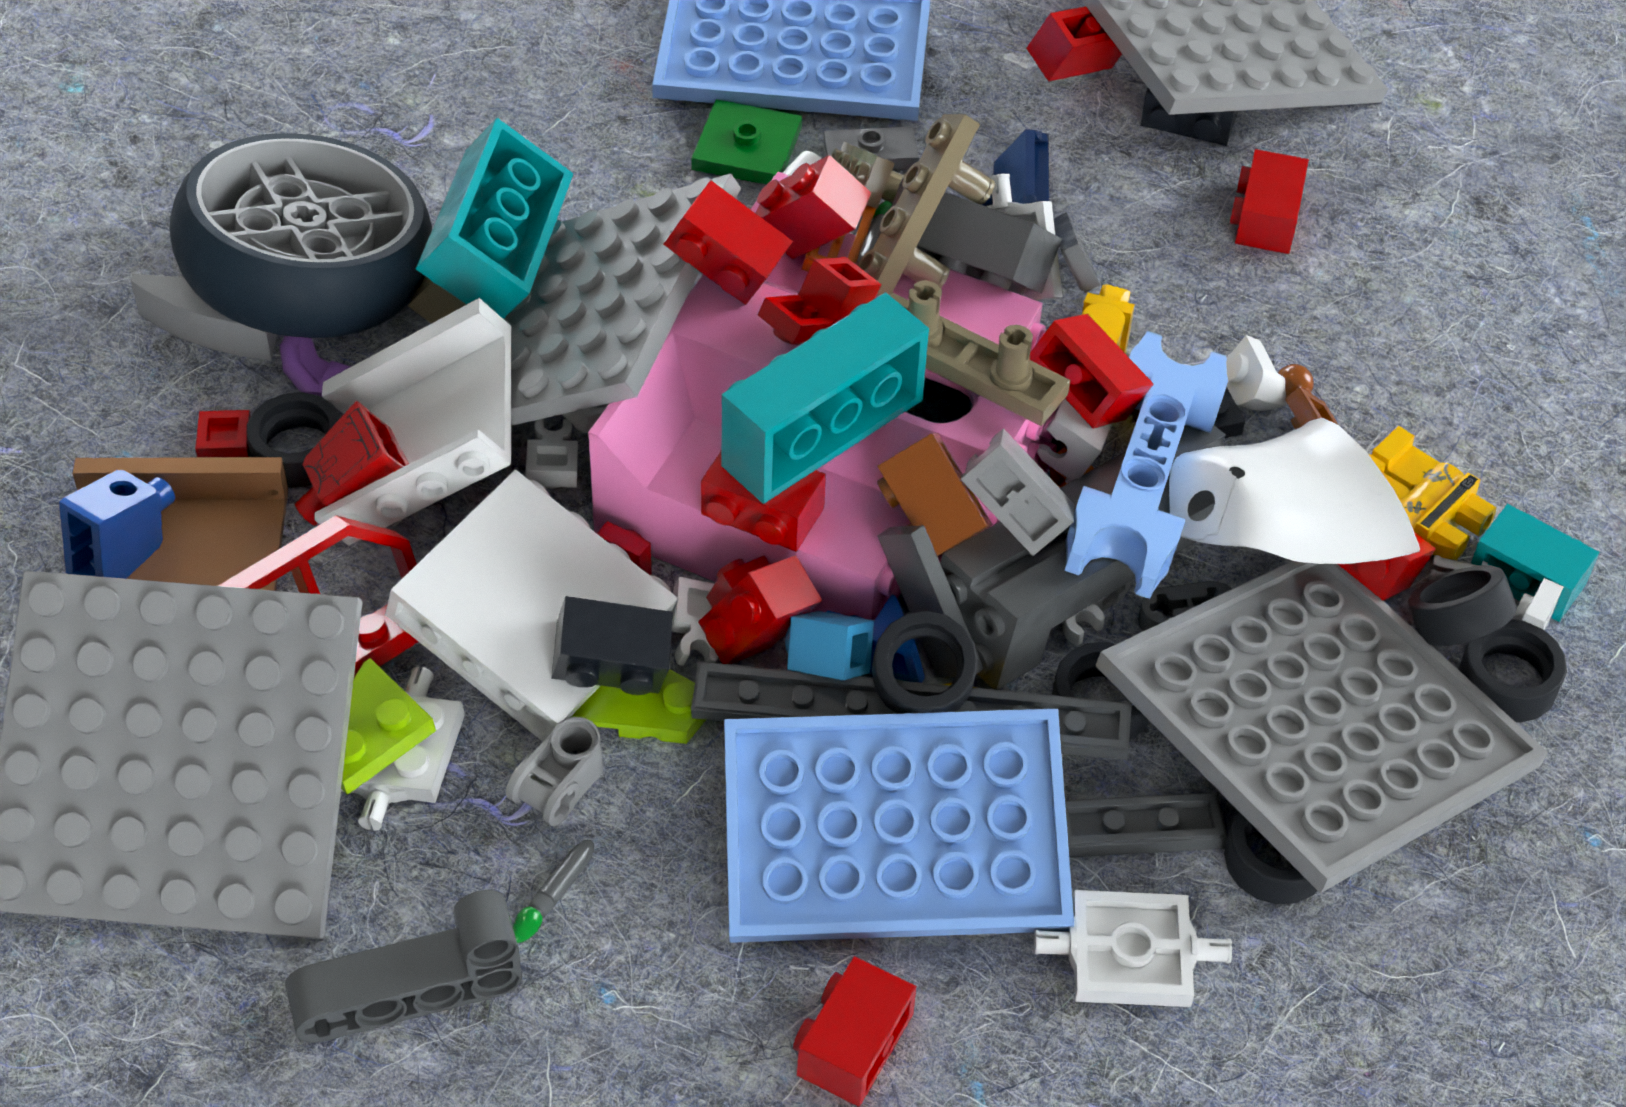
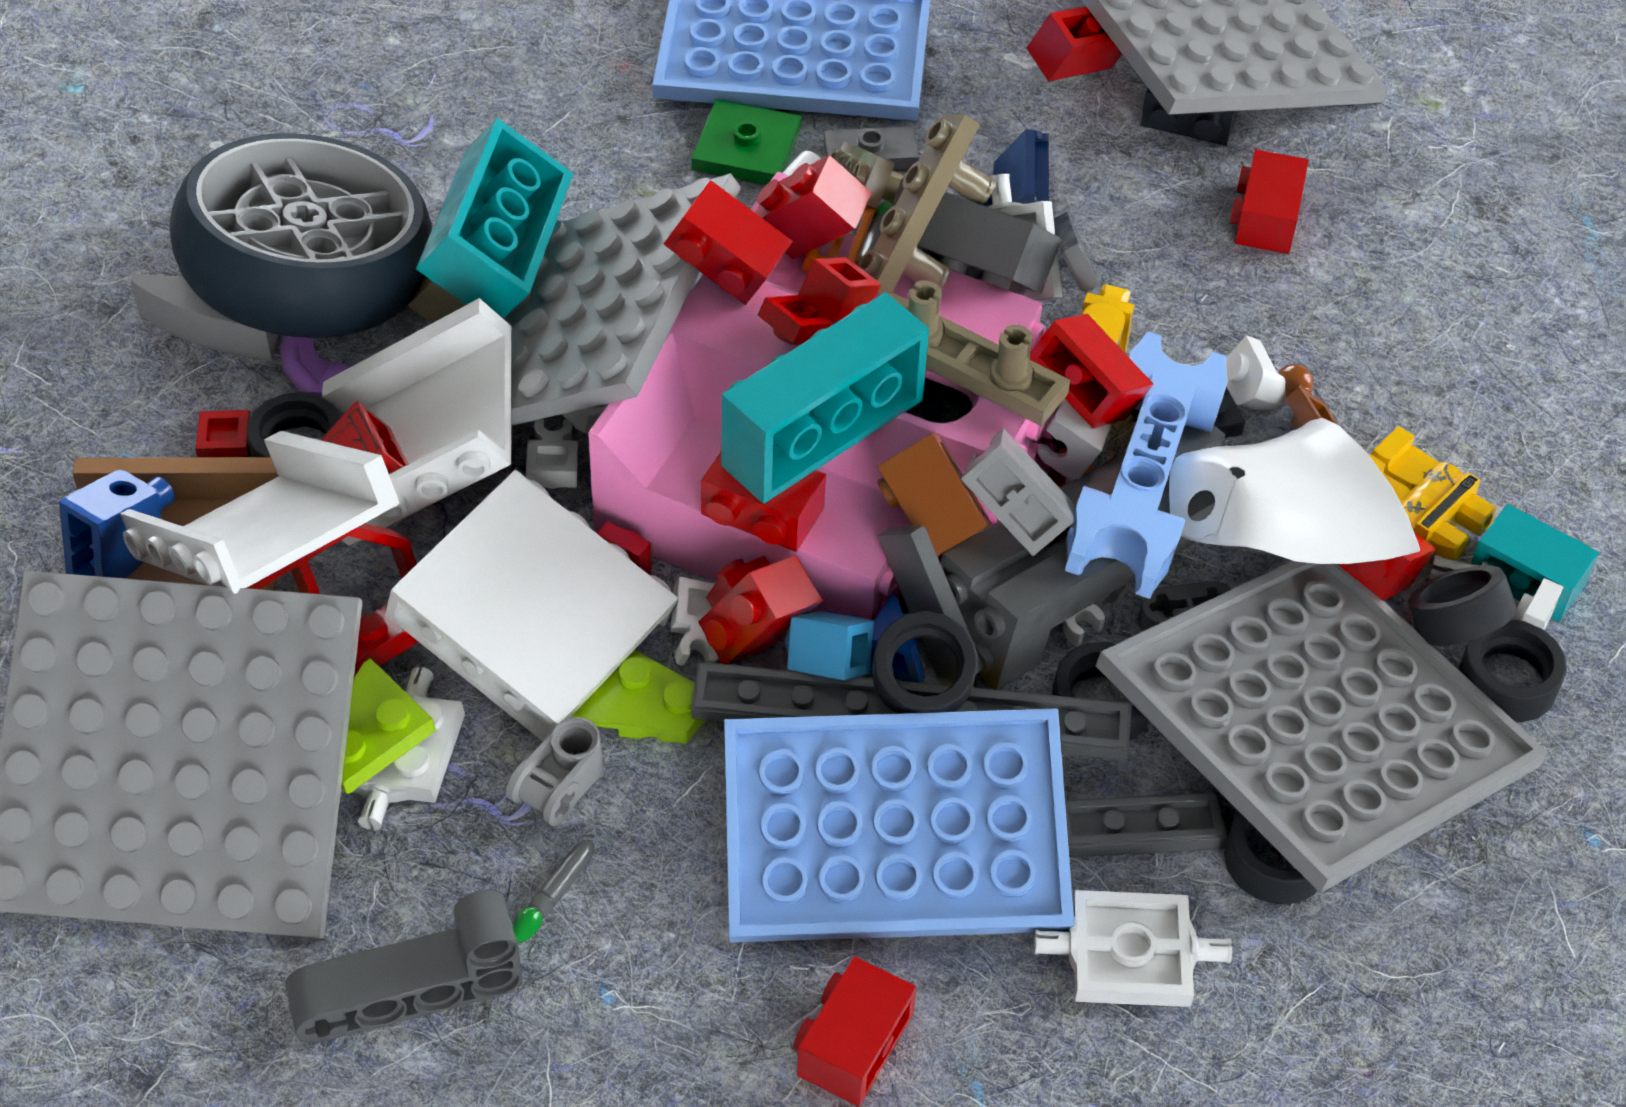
black brick [551,596,673,695] -> none
none -> white panel [120,431,400,594]

